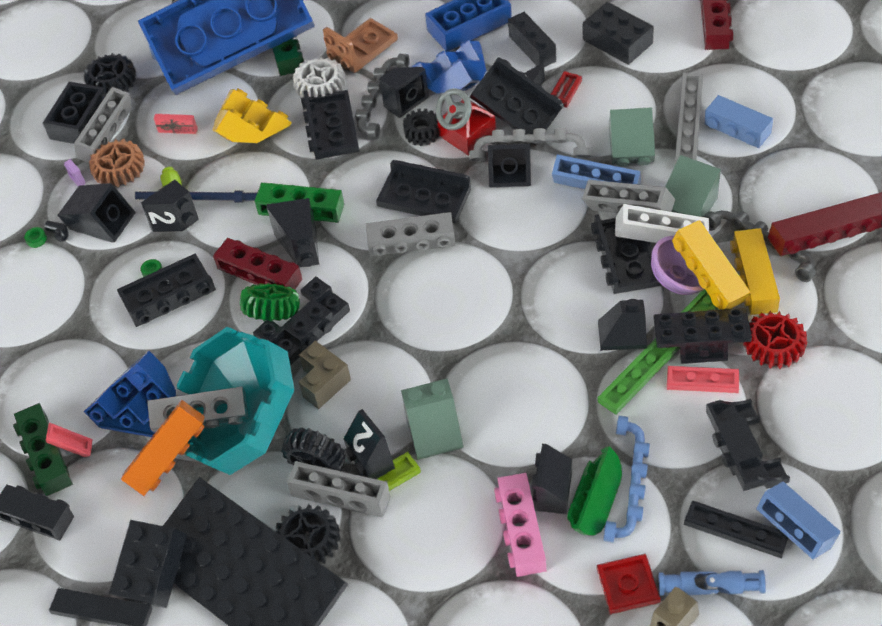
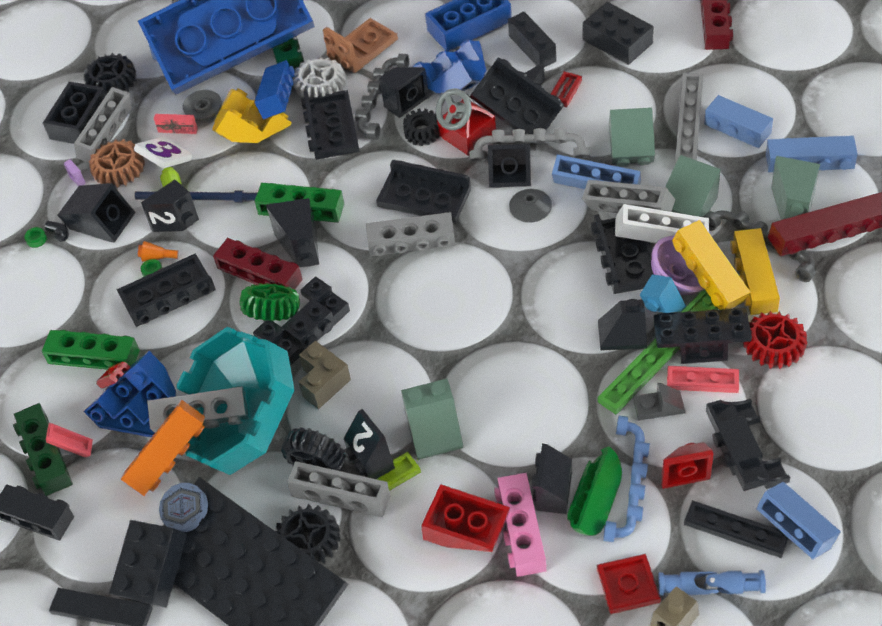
none -> green brick [42,330,140,372]
none -> red tile [96,362,130,389]
none -> white tile [134,137,192,168]
none -> orange cone [138,241,179,262]
none -> tile [159,483,208,532]
none -> dark grey dish [182,90,222,120]
none -> blue brick [254,60,295,119]
none -> red slope [421,484,510,552]
none -> dark grey dish [509,189,552,223]
none -> dark grey slope [633,383,685,421]
none -> dark azure slope [640,274,686,313]
none -> red slope [661,442,714,489]
none -> medium blue brick [766,136,858,173]
none -> sand green slope [771,156,820,220]

